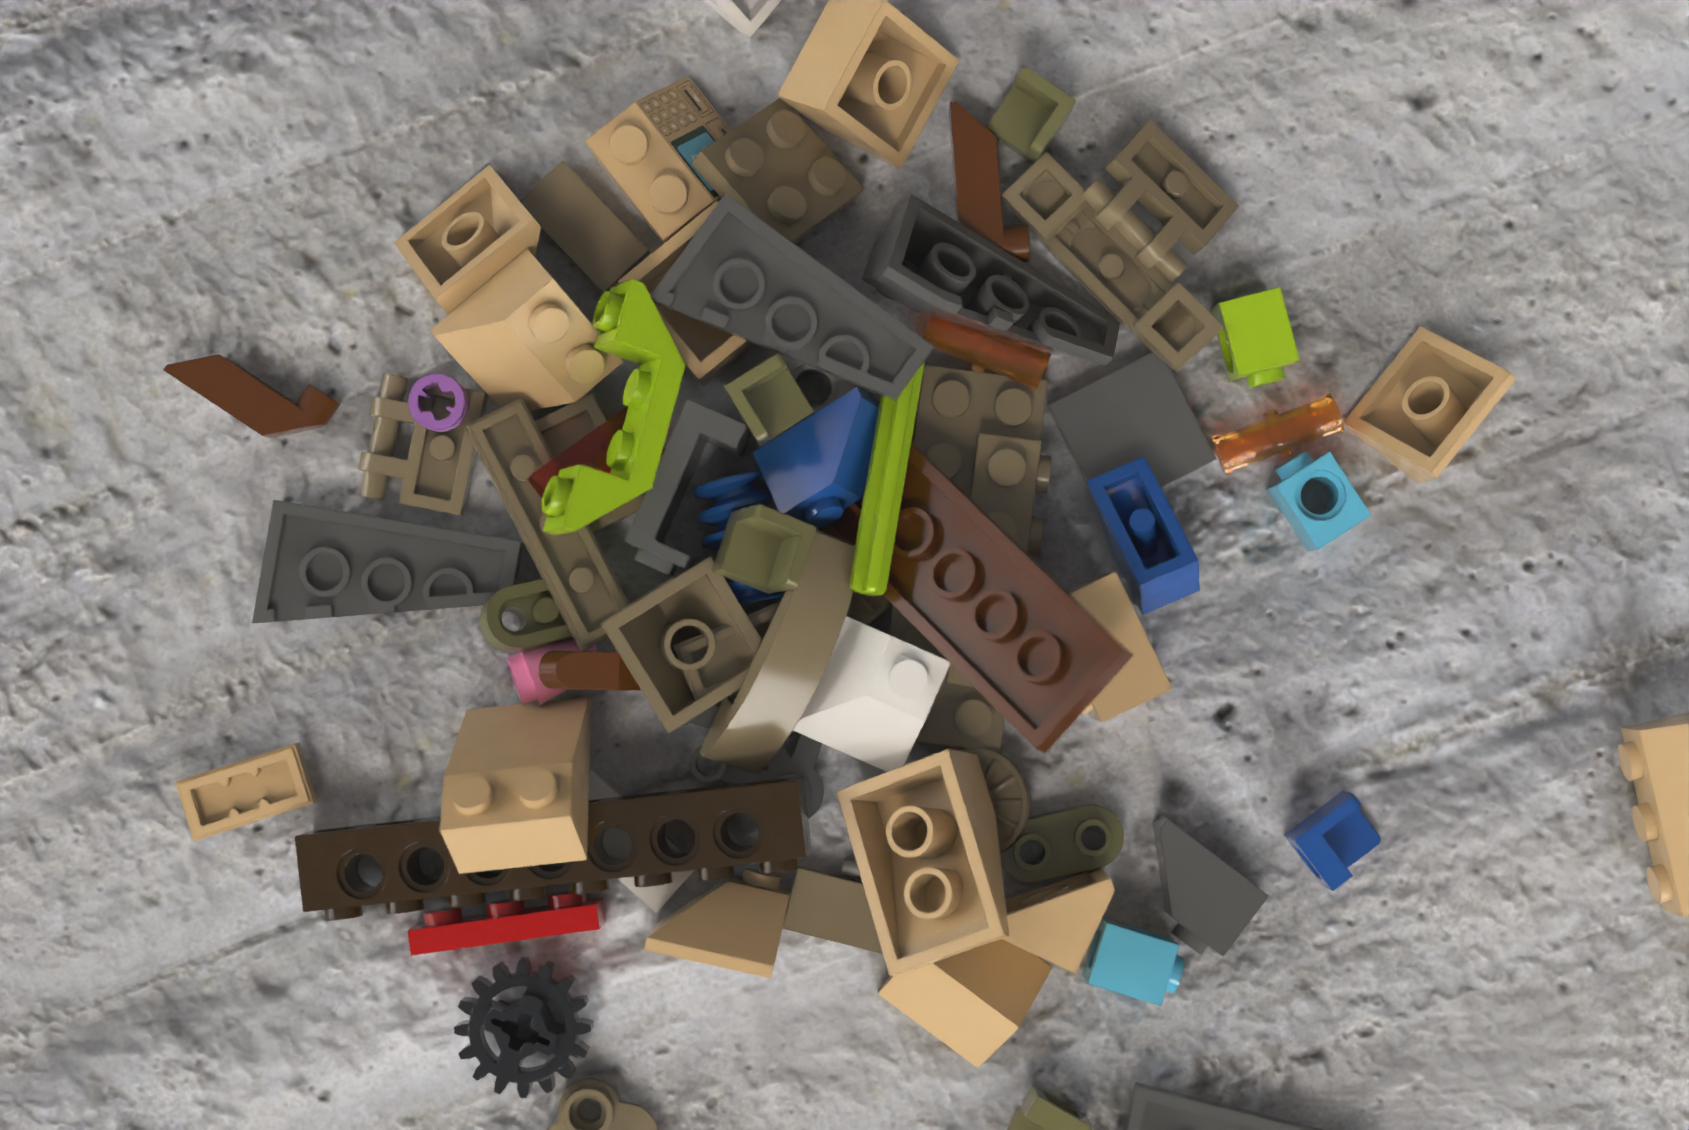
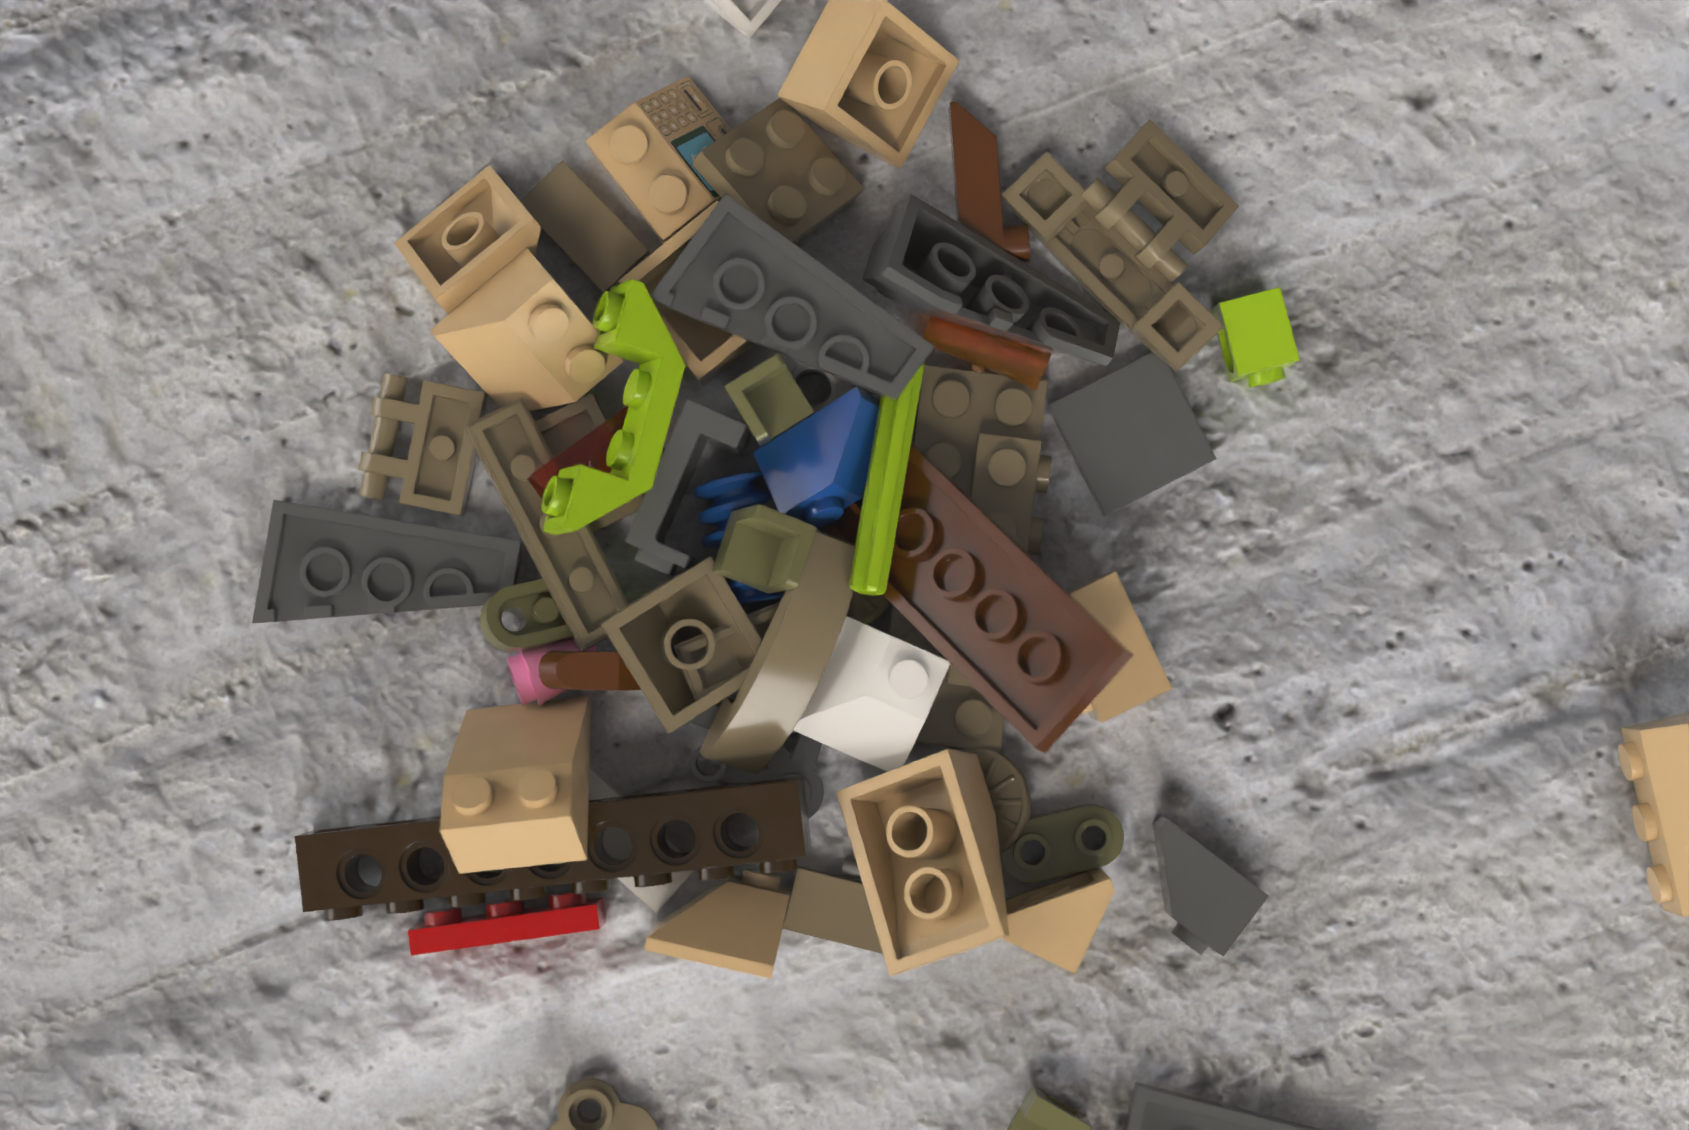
reddish brown piece [163,354,341,438] -> none
tan plate [175,743,318,841] -> none
medium lavender bush [408,373,469,432] -> none
black gear [454,957,594,1098] -> none
tan slope [878,939,1052,1068] -> none
olive panel [986,66,1076,164] -> none
medium azure brick [1083,916,1185,1006] -> none
blue slope [1087,456,1200,615] -> none
clear orange pin [1212,393,1344,475] -> none
medium azure brick [1267,450,1371,551] -> none
blue panel [1284,790,1381,891] -> none
tan slope [1343,326,1516,483] -> none

